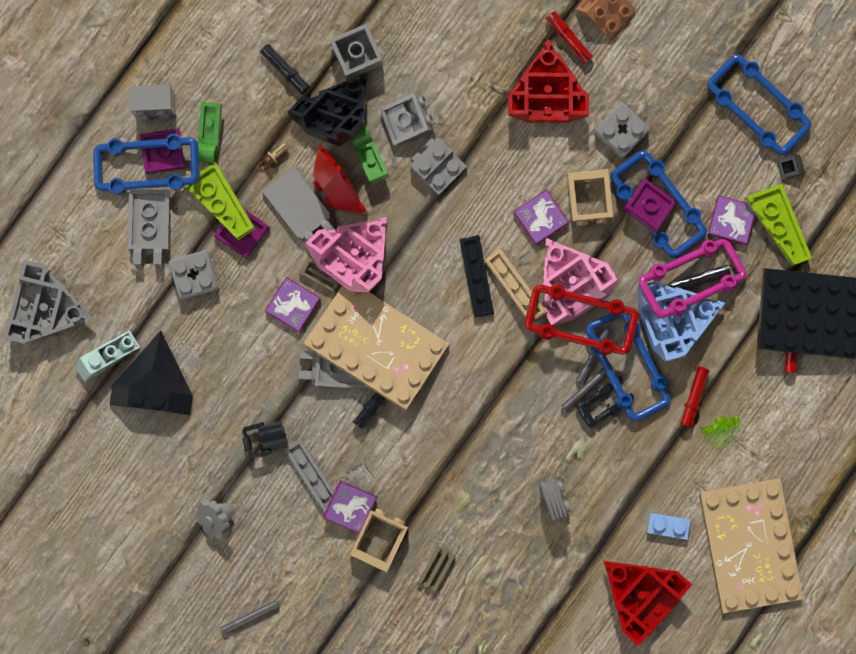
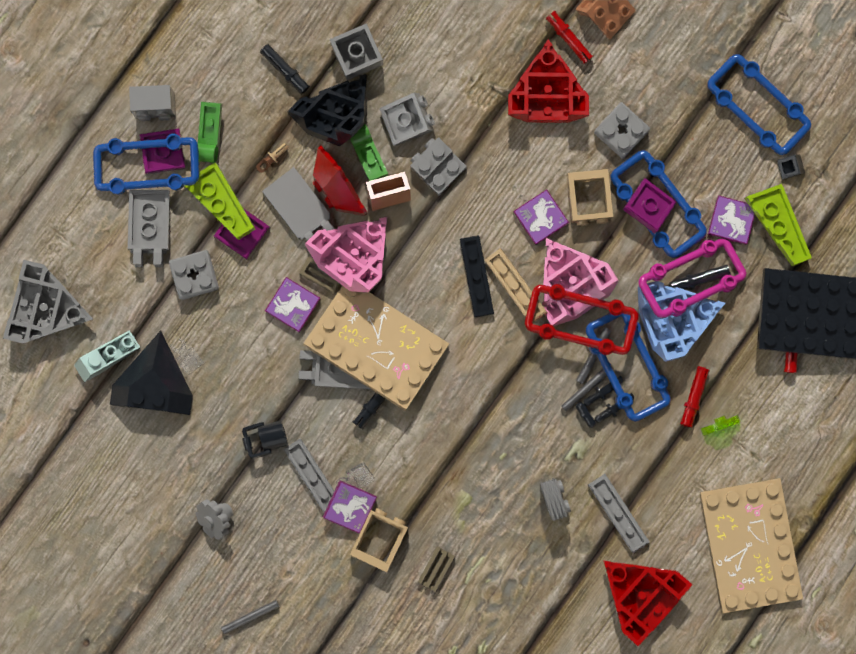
light blue plate [646,513,691,540] -> none
none -> nougat piece [366,172,411,211]
none -> light grey tile [588,474,650,553]

